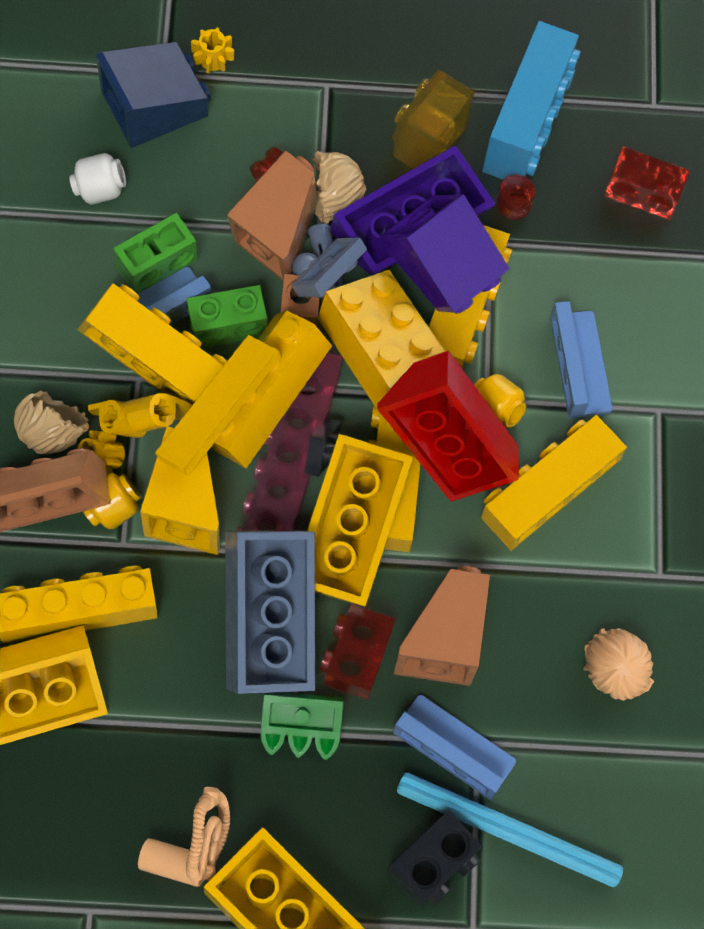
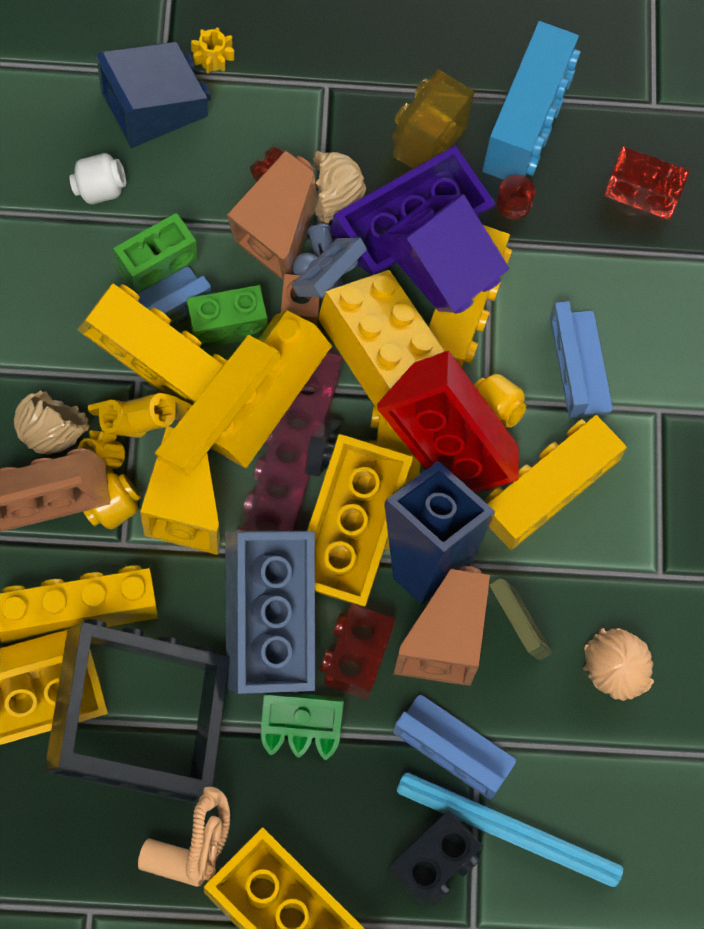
none -> black window [44,619,229,803]
none -> dark blue slope [384,461,495,604]
none -> olive tile [489,578,552,661]

